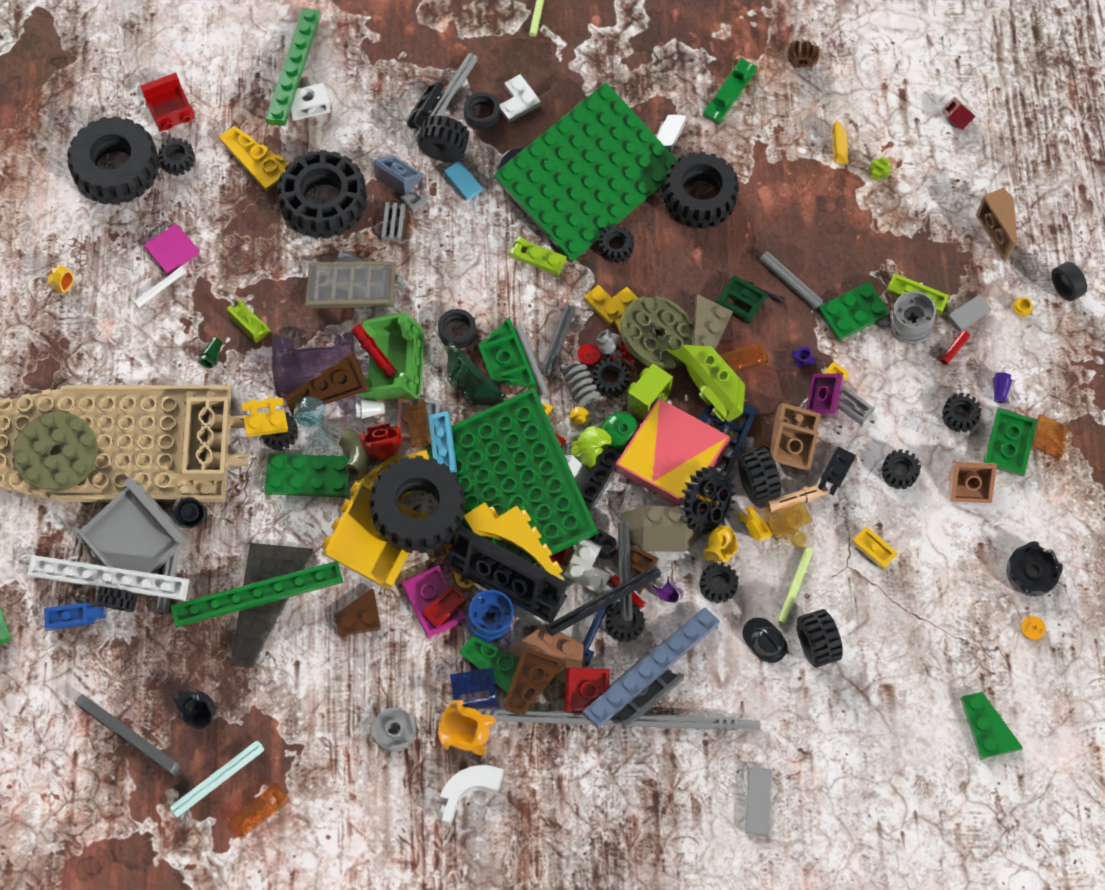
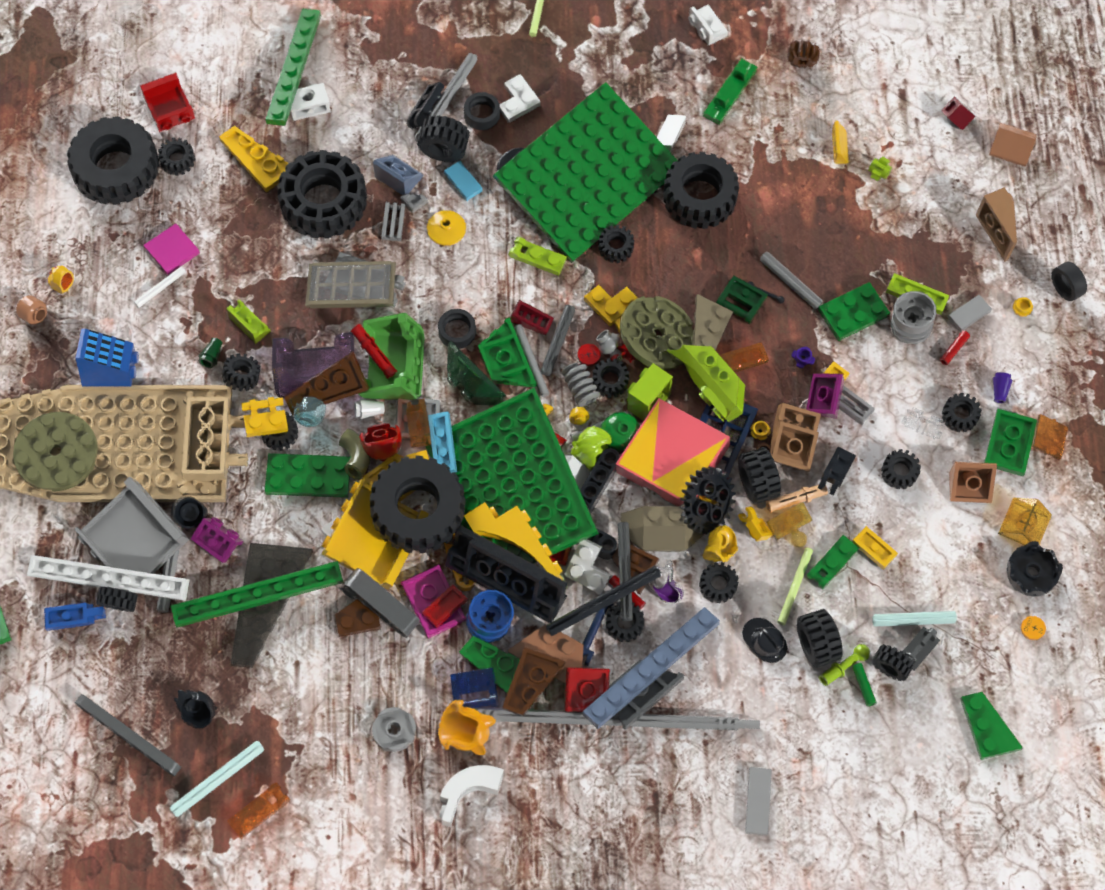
none -> nougat head [16,295,47,325]
none -> blue slope [76,329,139,387]
none -> magenta bracket [191,517,243,563]
none -> black tyre [222,353,260,391]
none -> dark grey beam [340,568,420,638]
none -> yellow dish [427,210,466,246]
none -> dark red slope [510,300,554,335]
none -> white bracket [688,5,728,46]
none -> yellow plate [751,421,771,440]
none -> green plate [806,535,859,590]
none -> lime pin [818,644,870,686]
none -> green piece [852,663,877,707]
none -> light aqua axle [872,611,957,627]
none -> black tyre [872,644,914,681]
none -> dark grey hinge [903,627,940,671]
none -> nougat slope [989,123,1037,167]
none -> clear yellow slope [998,498,1052,545]

